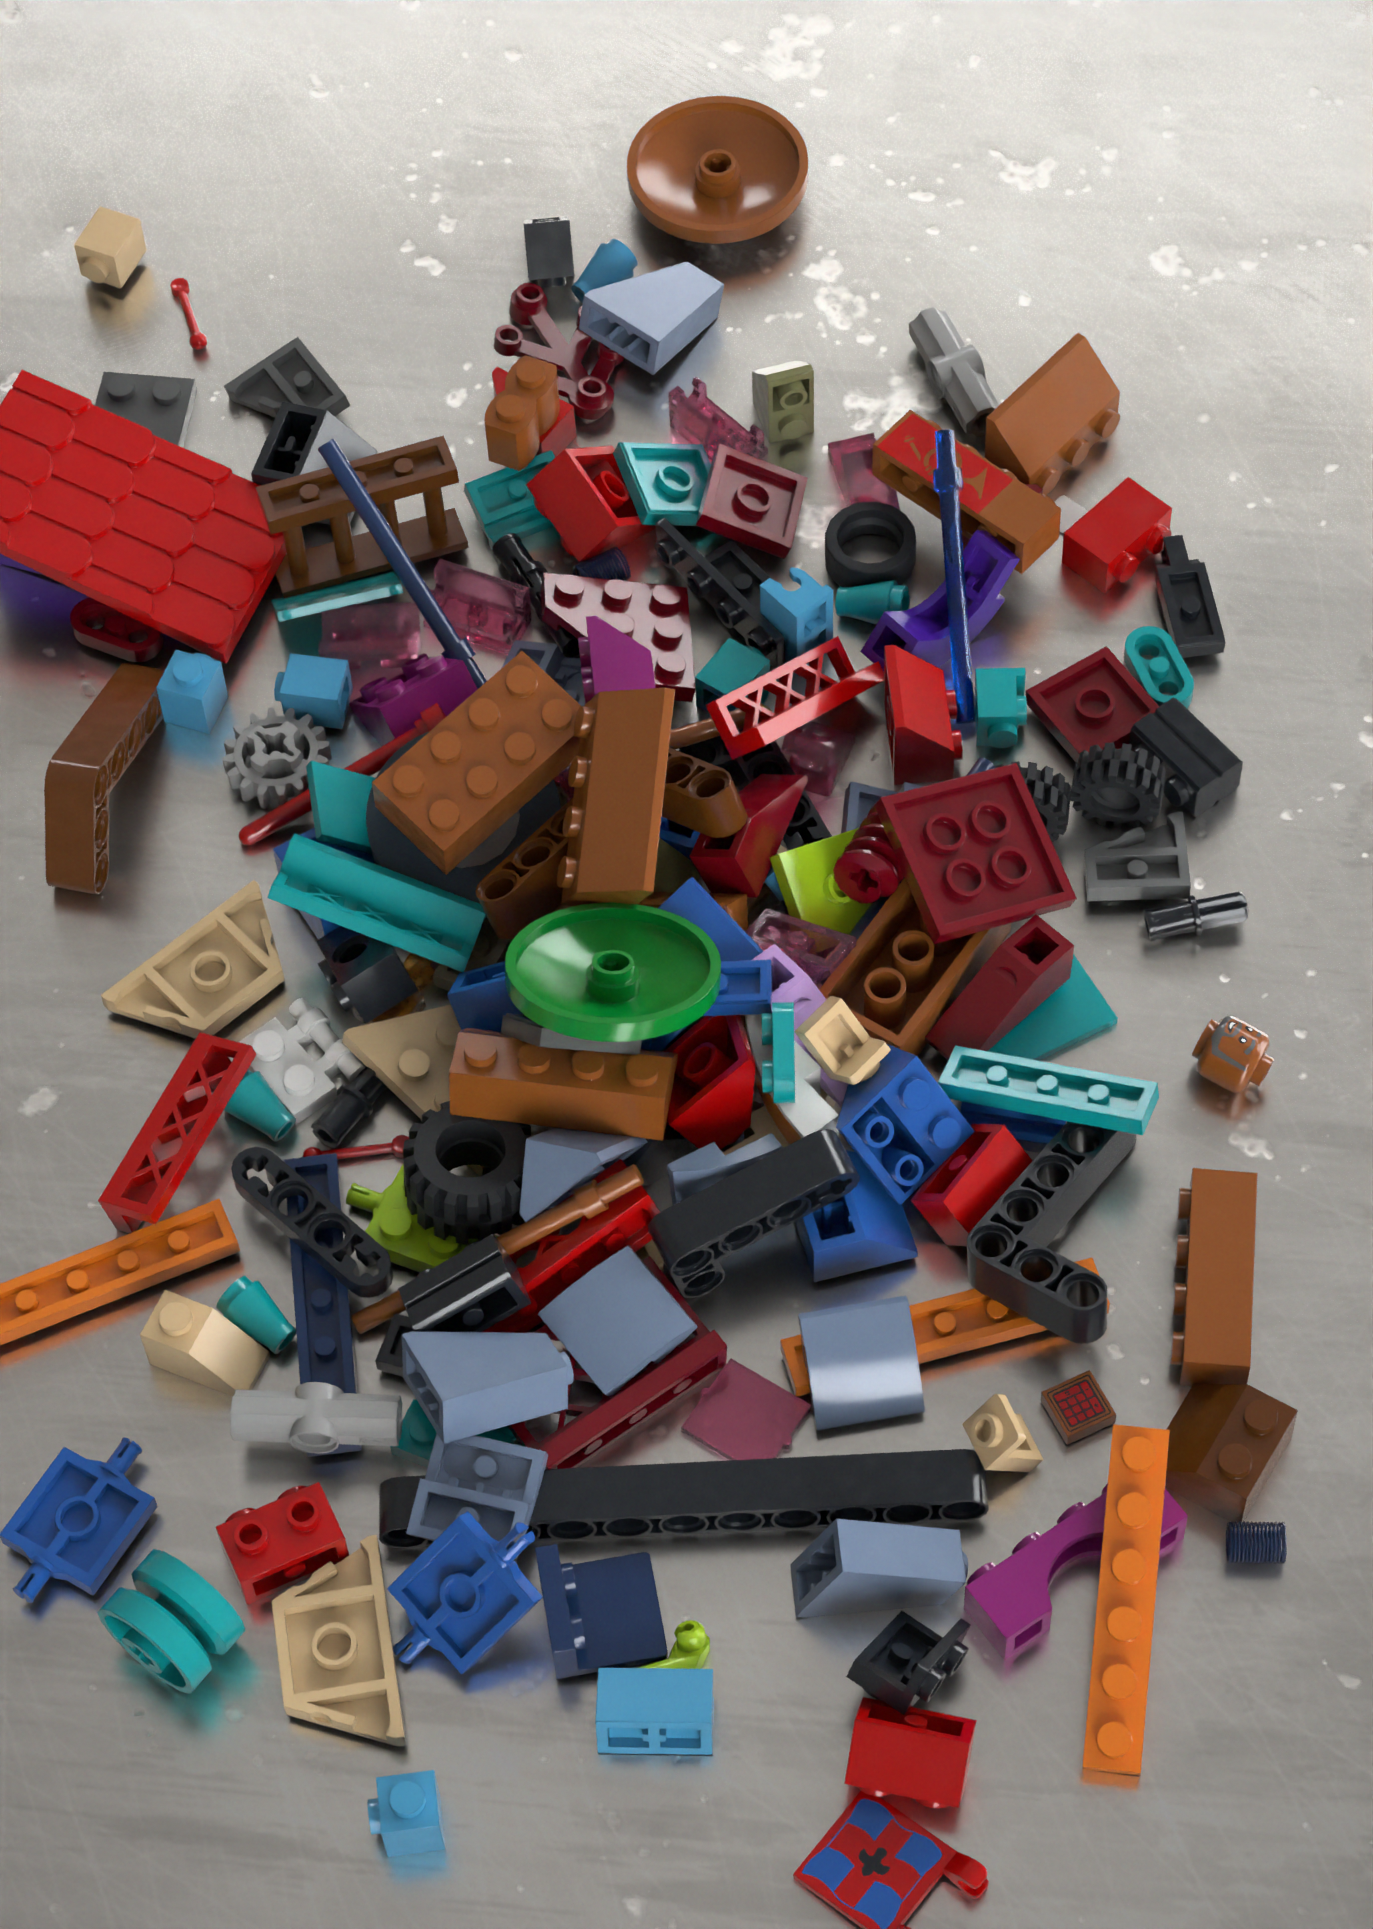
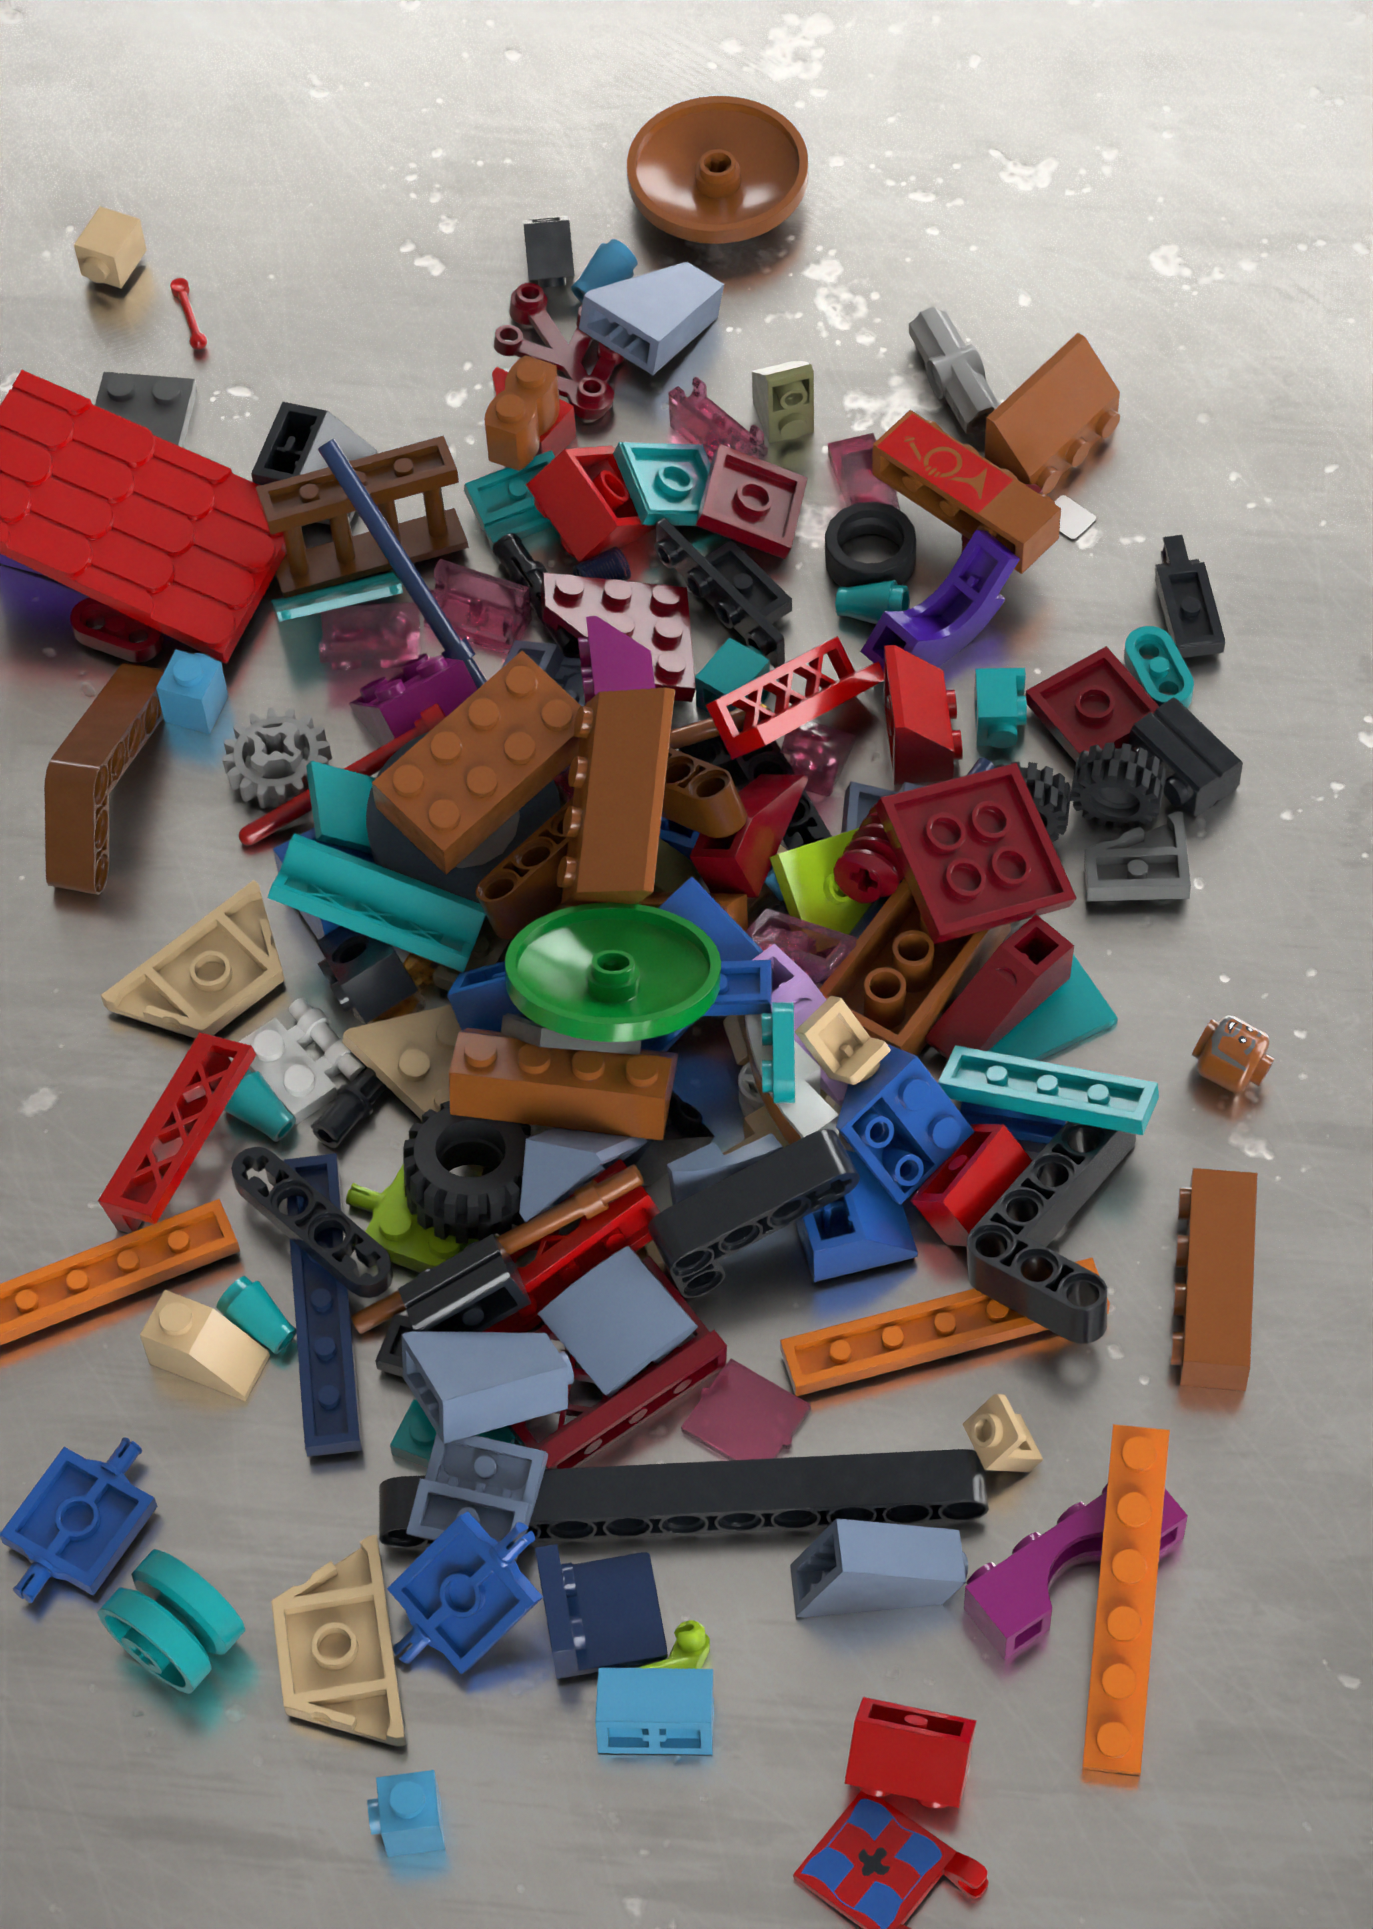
red brick [216,1482,349,1605] -> none
dark grey wing [224,337,350,418] -> none
light grey piece [230,1382,403,1454] -> none
dark azure brick [274,653,353,729] -> none
red hinge [302,1135,409,1159] -> none
red slope [663,1015,756,1150] -> none
dark azure hinge [760,567,833,676] -> none
sand blue slope [798,1295,925,1430] -> none
black bracket [846,1611,971,1715] -> none
clear blue bar [933,429,976,724] -> none
tile [1041,1370,1116,1445] -> none
red brick [1062,477,1172,594] -> none
black axle [1143,891,1249,942] -> none
reddish brown slope [1165,1383,1298,1522] -> none
dark blue piece [1226,1521,1287,1563] -> none

